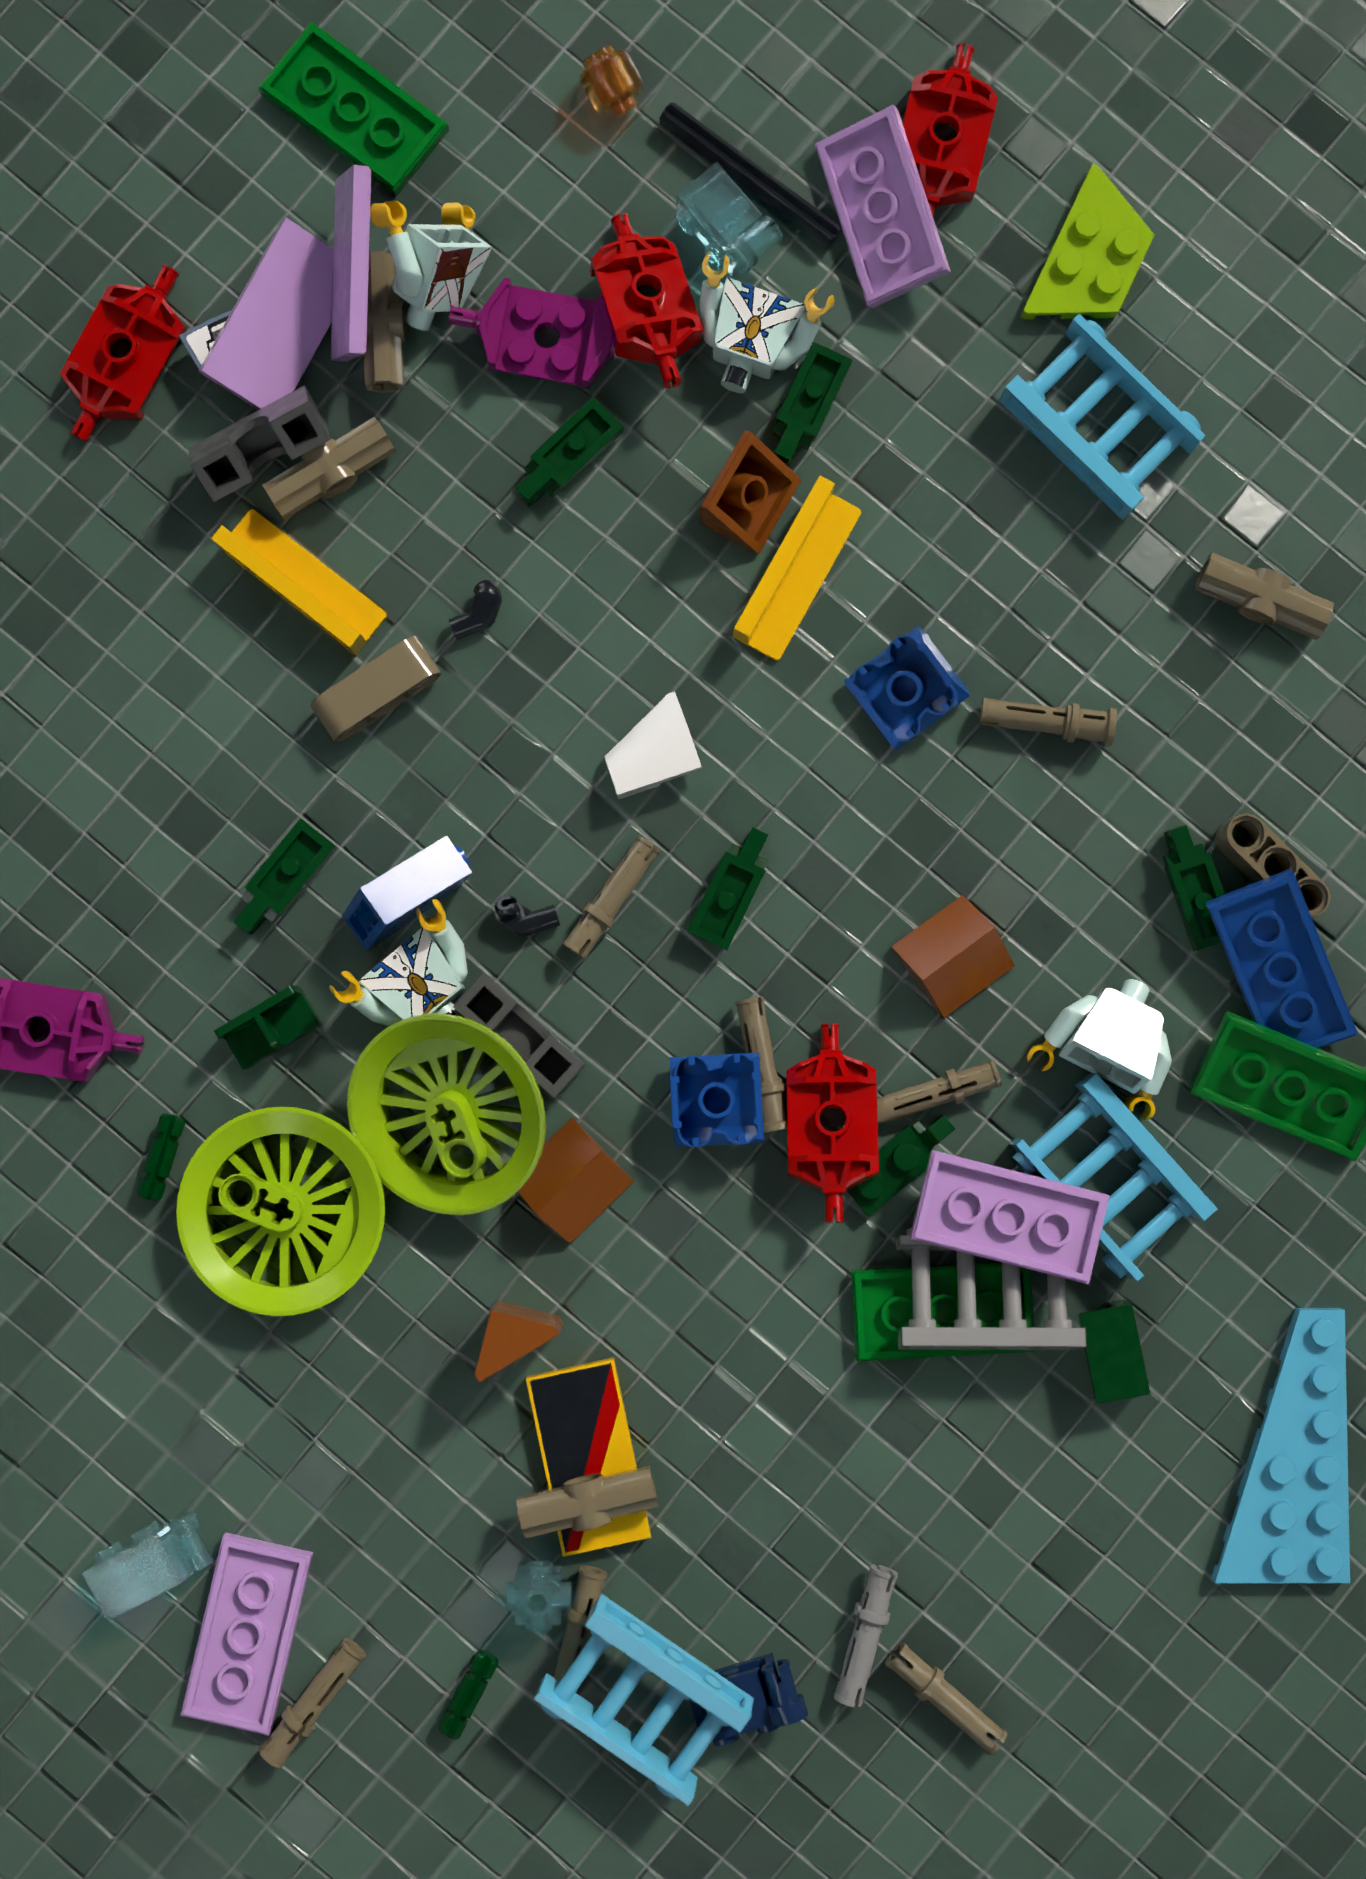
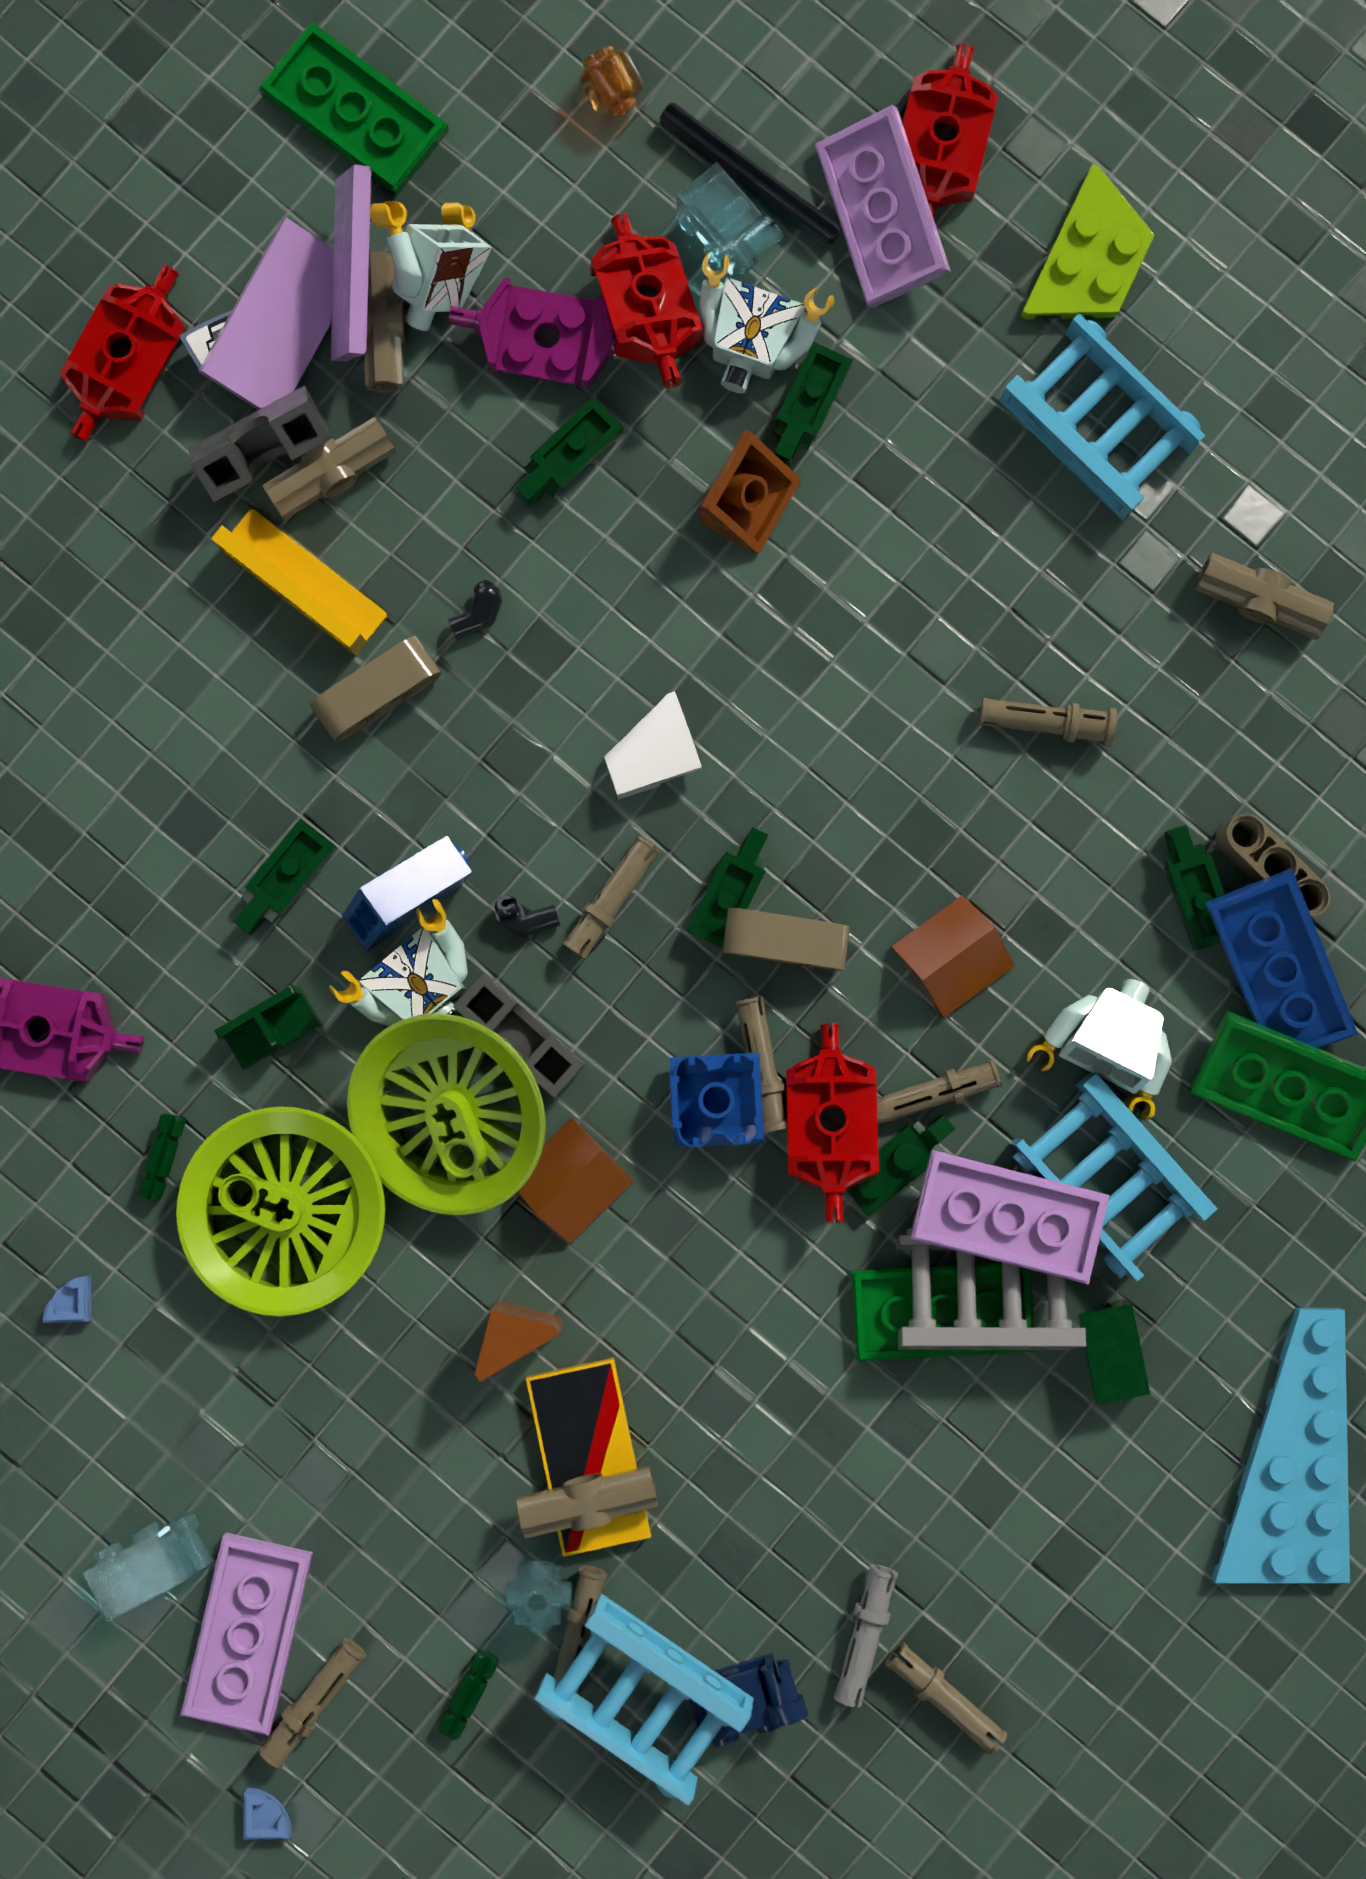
yellow panel [733,475,861,661] -> none
blue slope [844,626,971,750] -> none
none -> medium blue tile [43,1275,92,1323]
none -> medium blue tile [244,1788,292,1840]
none -> dark tan beam [722,908,850,971]

